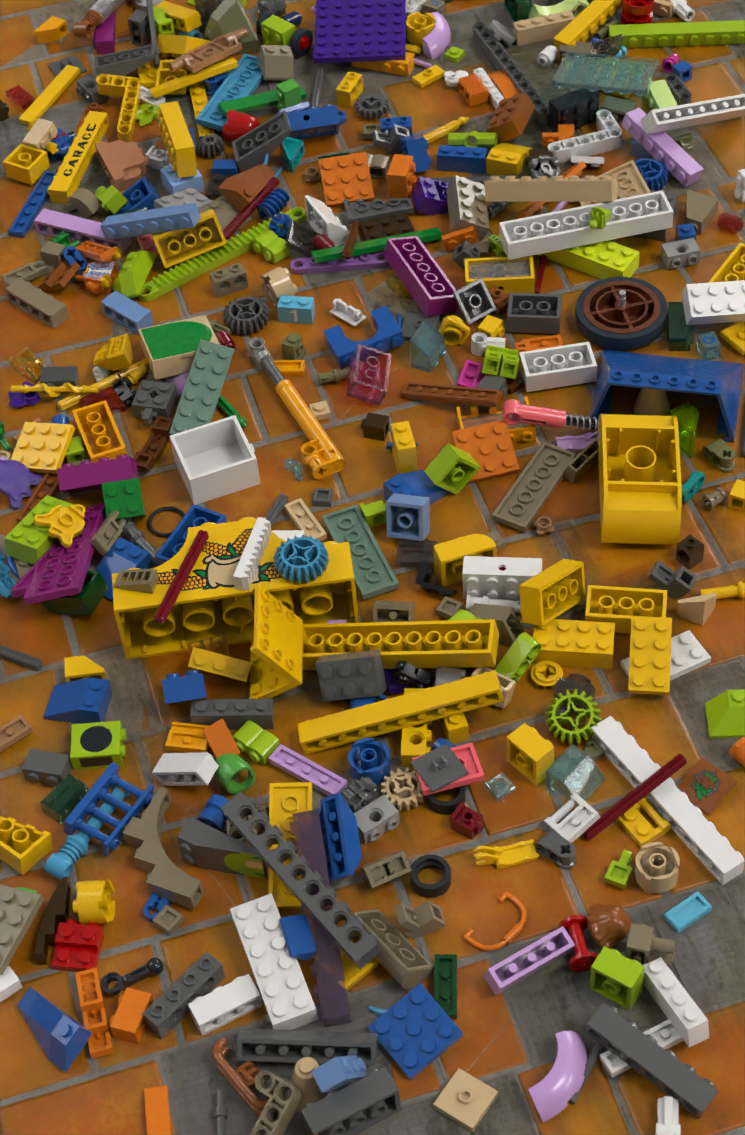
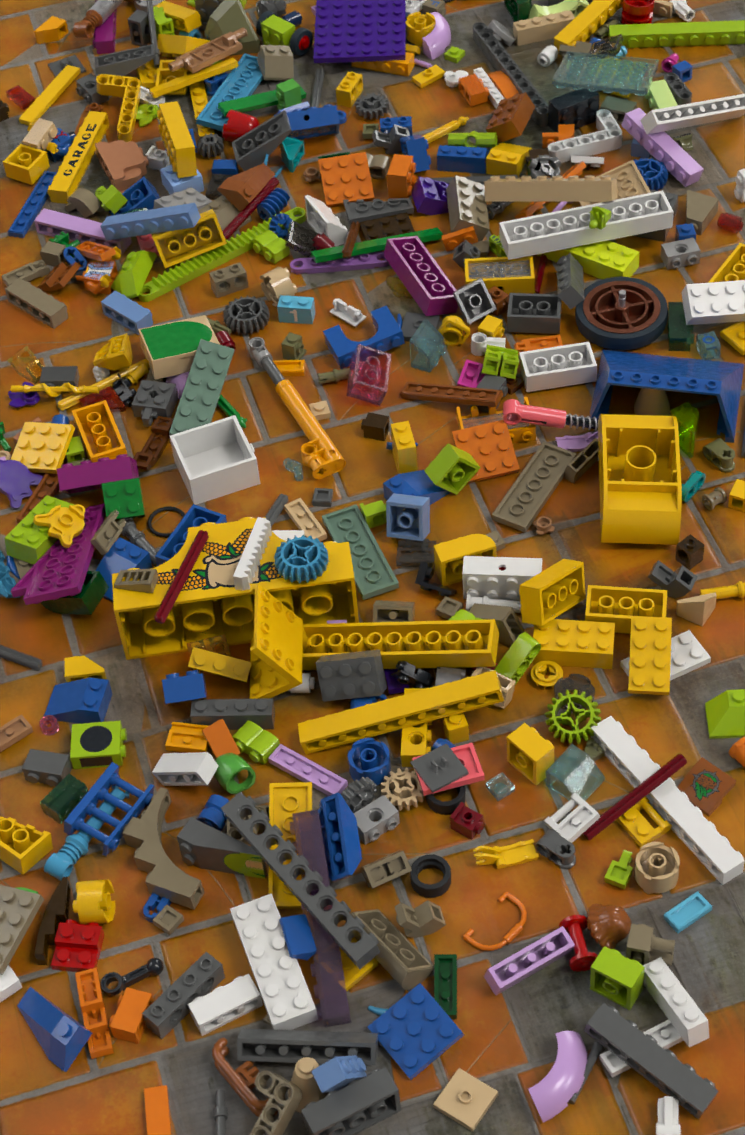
none -> clear pink bush [39,715,59,736]
none -> white brick [288,673,315,693]
none -> dark grey brick [557,253,584,309]

